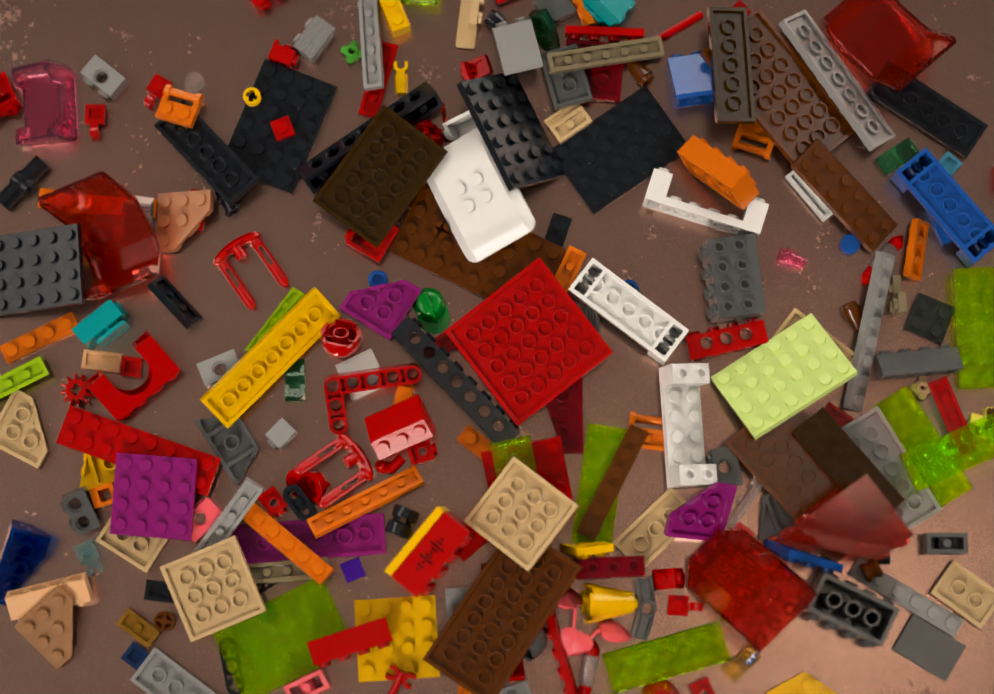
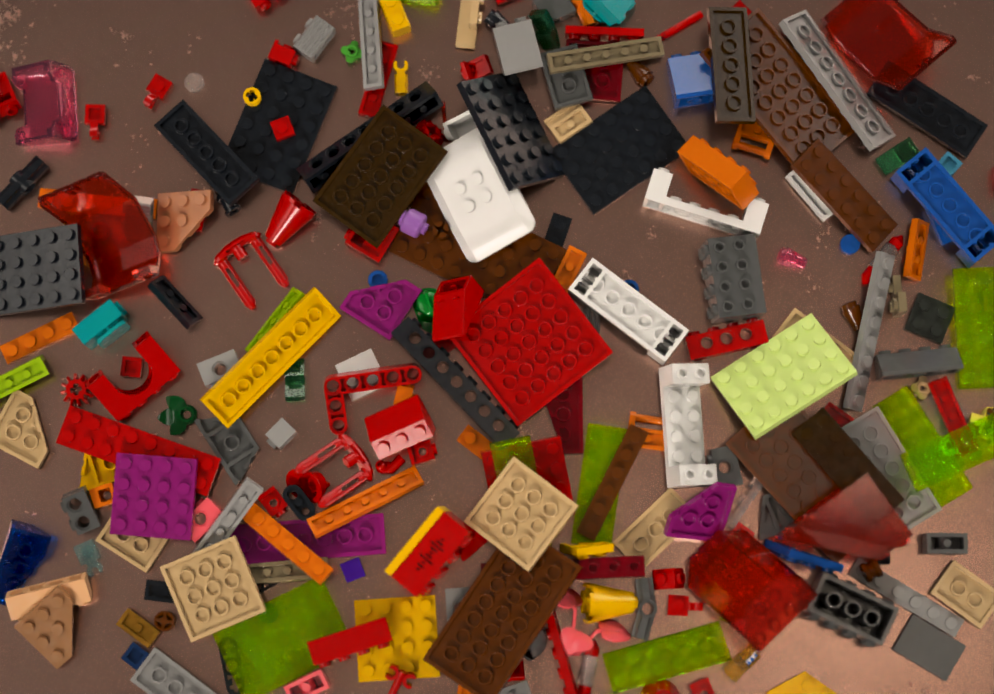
light grey brick [80,54,128,101] -> none
light nougat tile [81,349,124,374] -> none
orange plate [155,84,204,129] -> none
red cylinder [321,319,361,358] -> none
black wheel [385,504,420,540] -> none
none -> dark green plate [157,396,198,435]
none -> red cone [265,190,316,247]
none -> medium lavender head [398,208,429,238]
none -> red slope [432,275,484,342]

